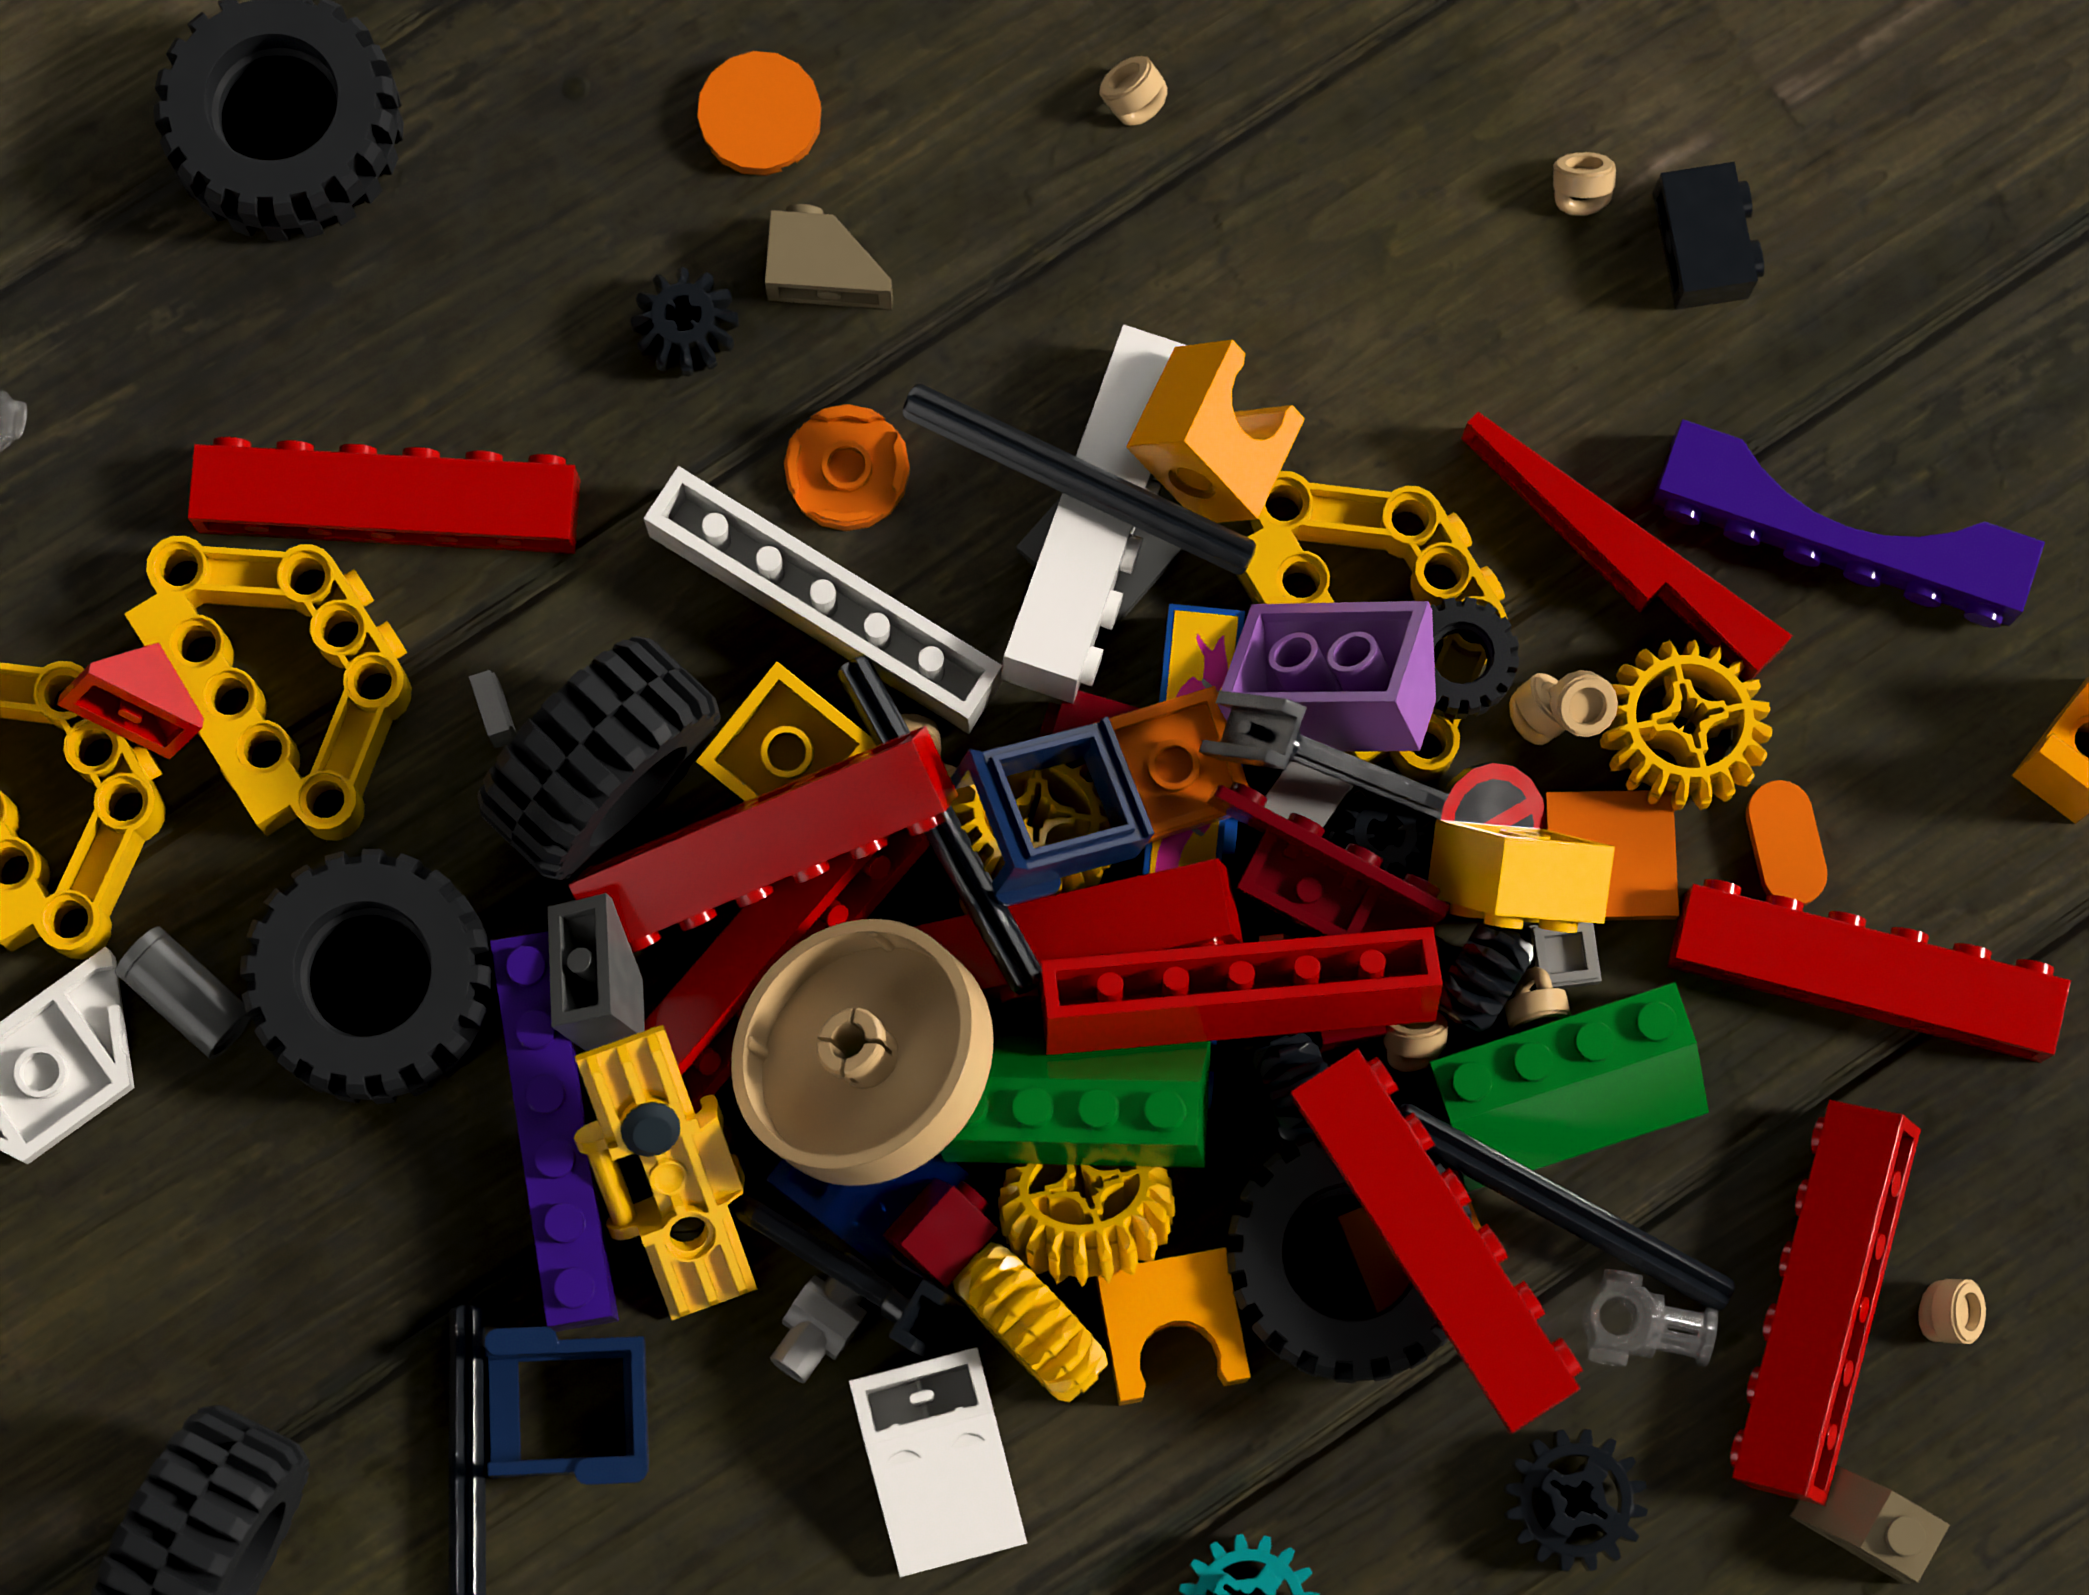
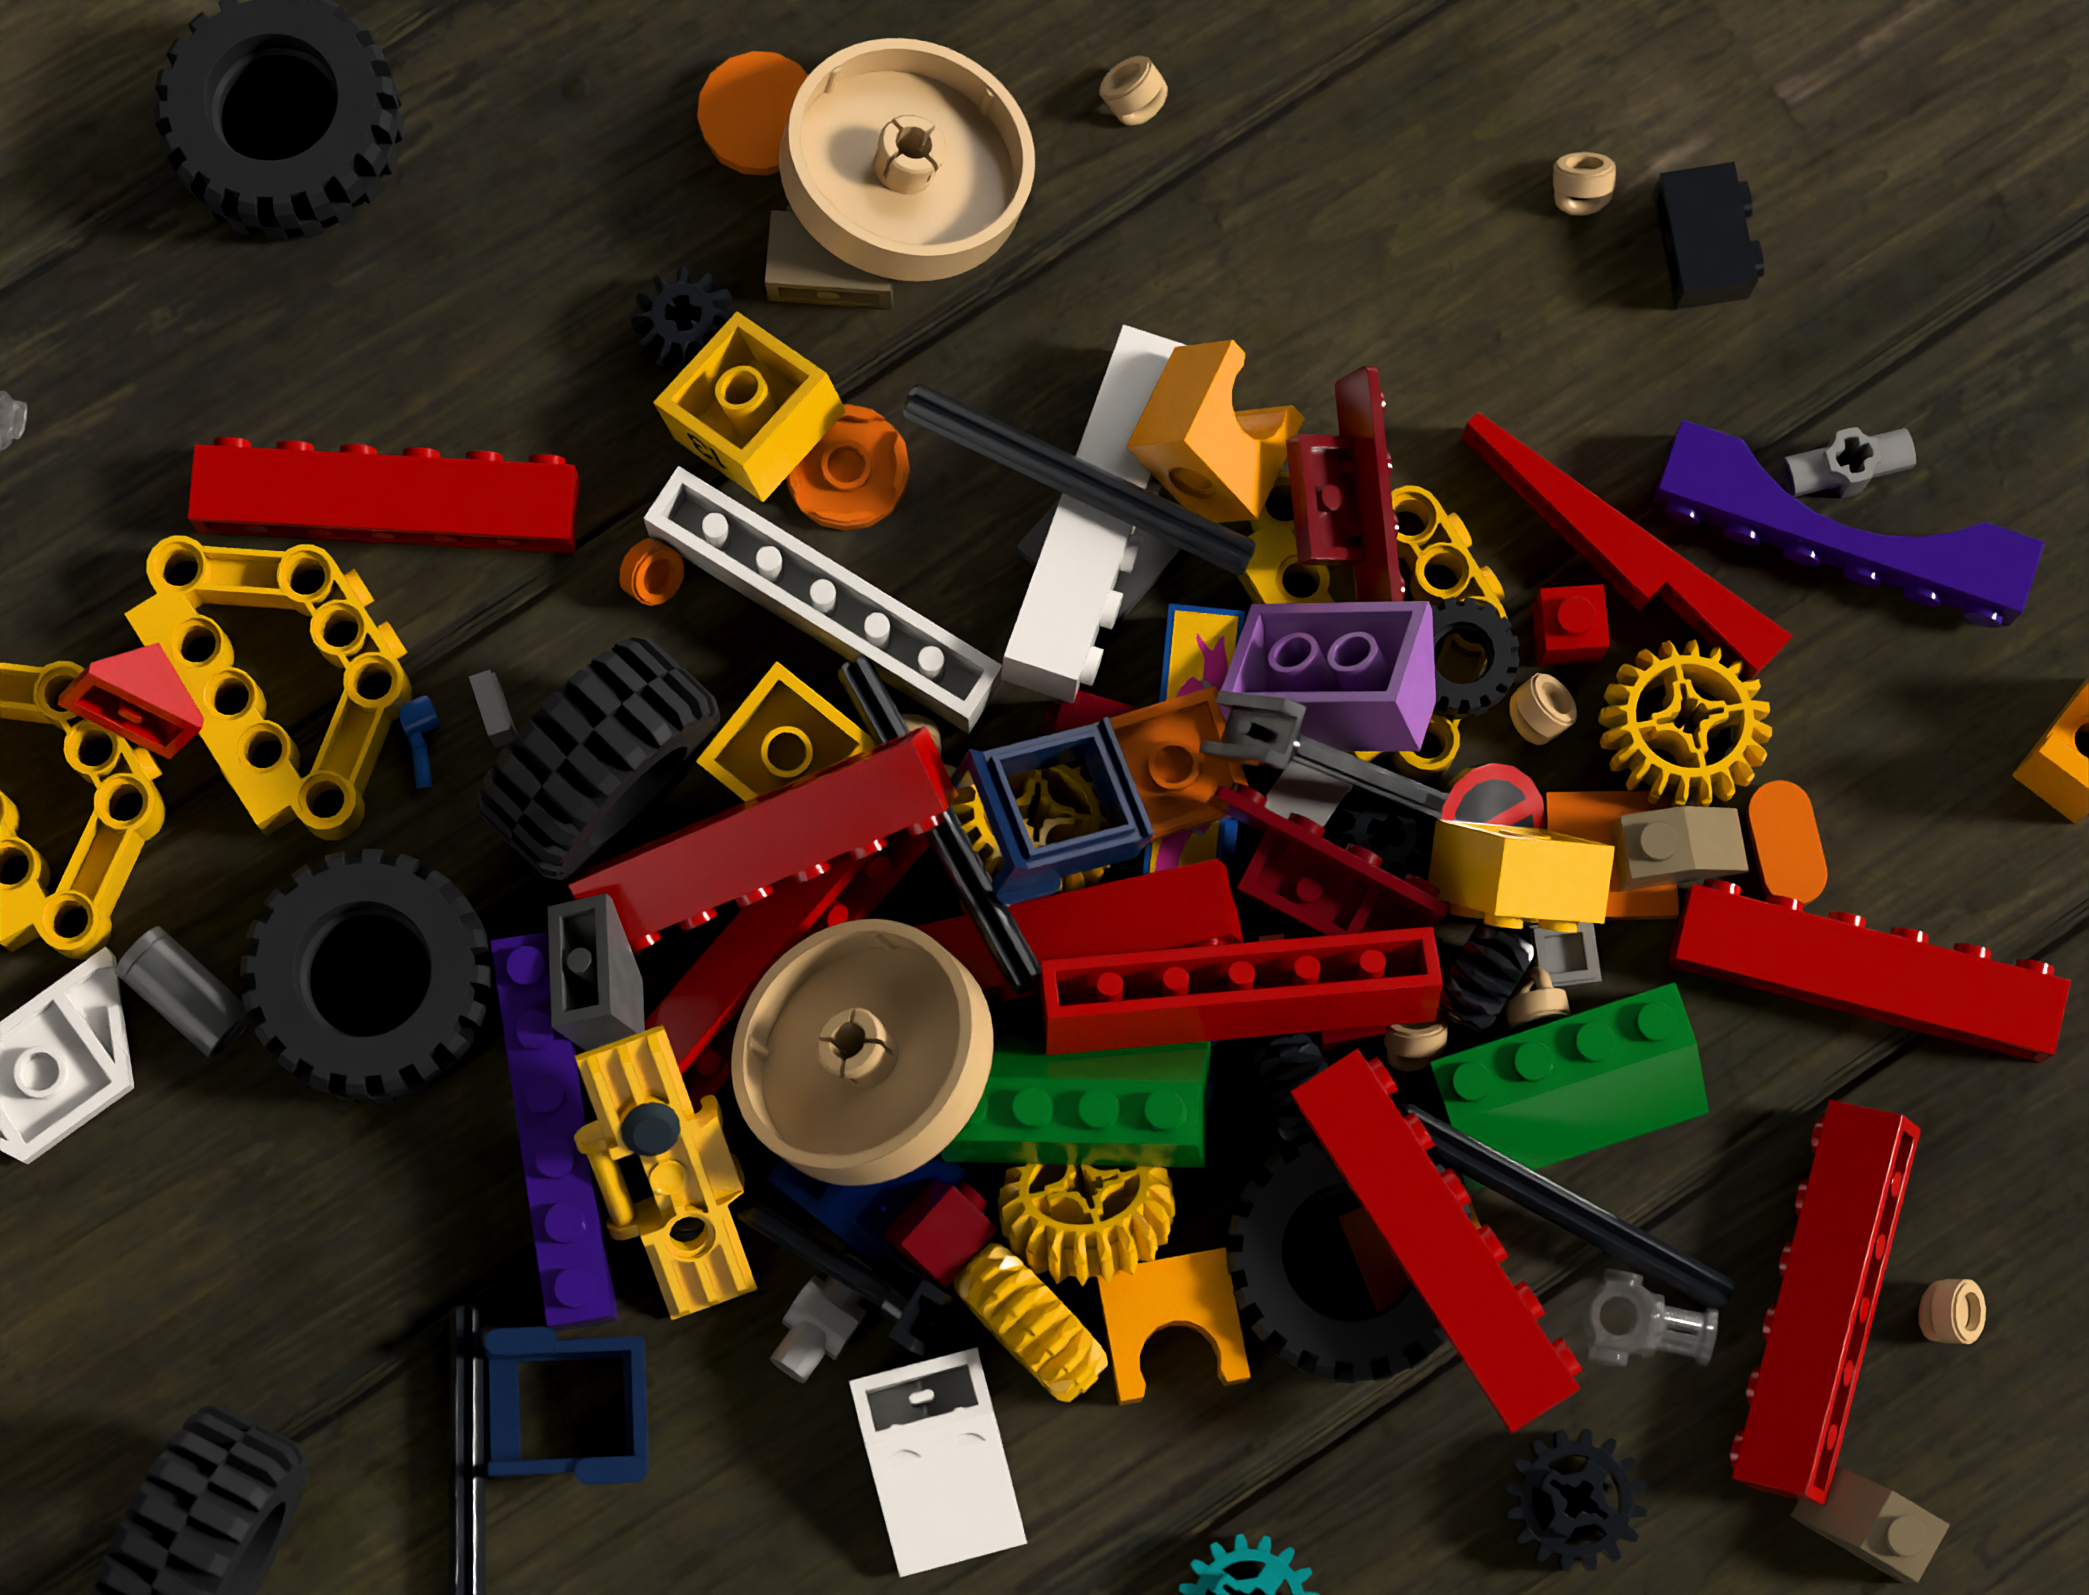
tan tile [1549,670,1618,737] -> none
none -> blue hand [399,695,441,789]
none -> orange tile [619,538,684,606]
none -> yellow brick [653,311,846,502]
none -> tan piece [779,38,1035,281]
none -> dark red bracket [1286,366,1405,602]
none -> red brick [1532,584,1610,667]
none -> dark tan slope [1610,806,1749,892]
none -> light grey axle [1782,427,1916,498]

